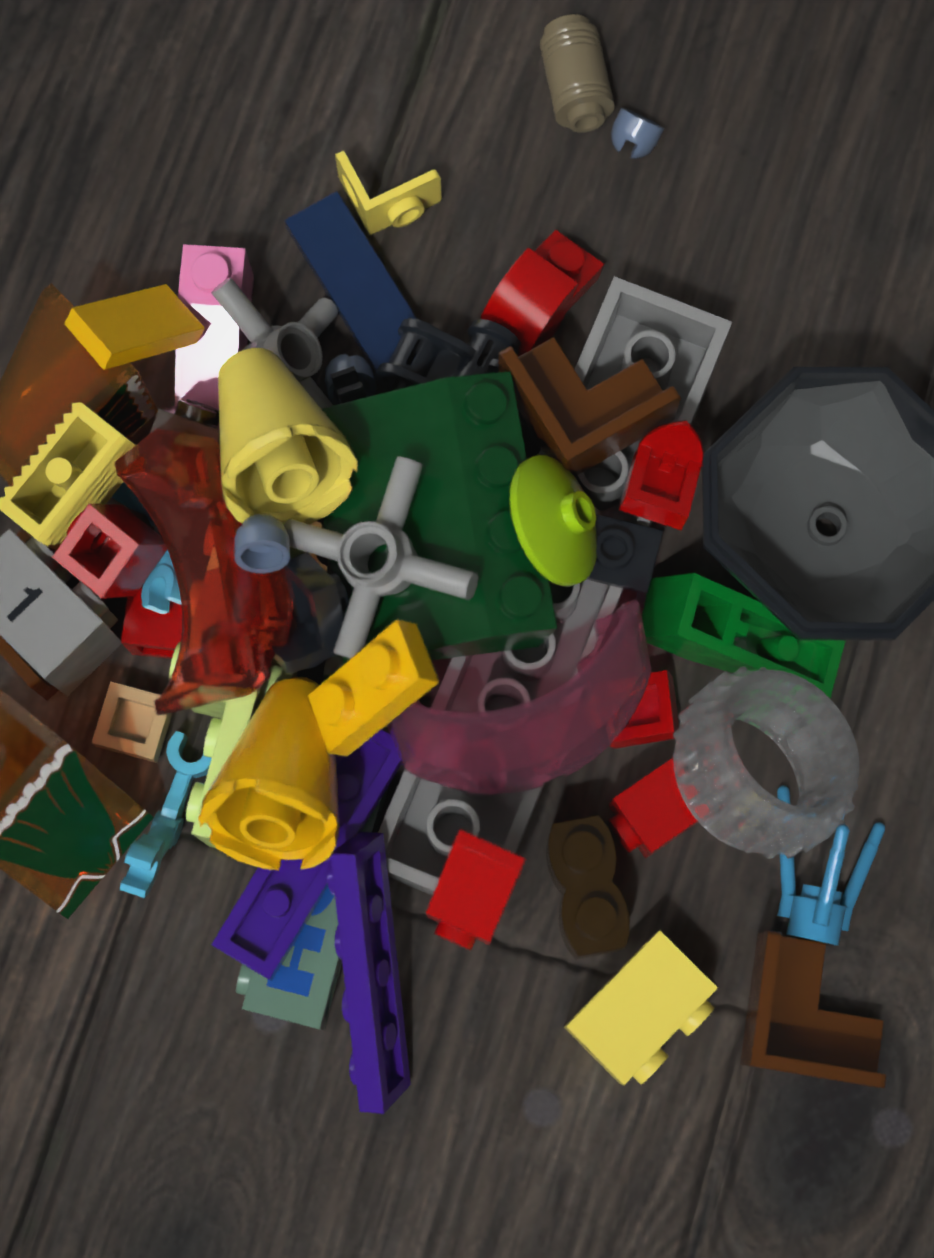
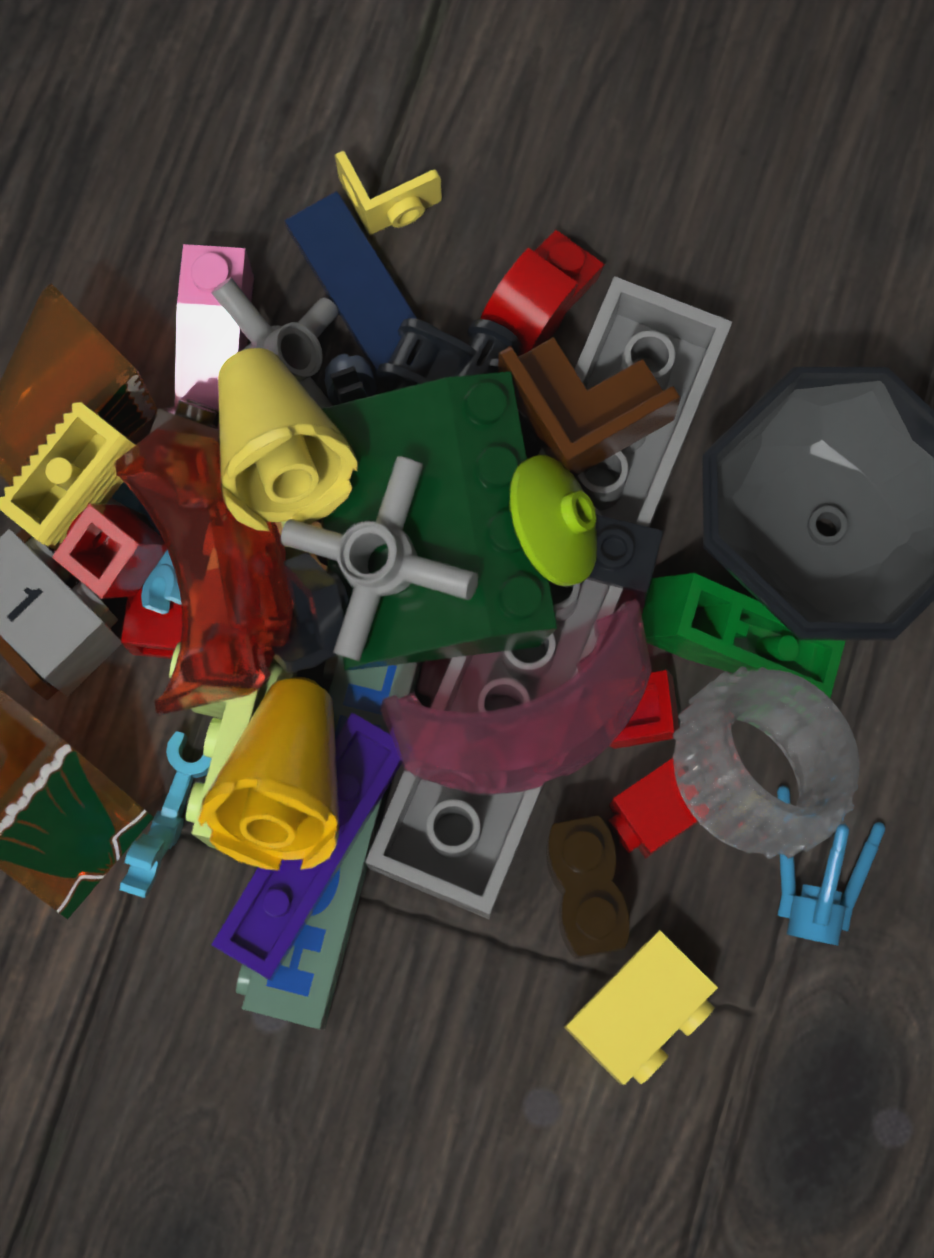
yellow tile [64,284,205,370] -> none
tan plate [92,682,176,763] -> none
sand blue hinge [234,514,290,573] -> none
yellow plate [308,620,439,756] -> none
dark purple plate [327,832,411,1114] -> none
red slope [426,830,525,951] -> none
dark tan head [540,14,615,133] -> none
sand blue hinge [611,107,664,159] -> none
red plate [619,420,704,530] -> none
reddish brown panel [740,930,887,1088] -> none

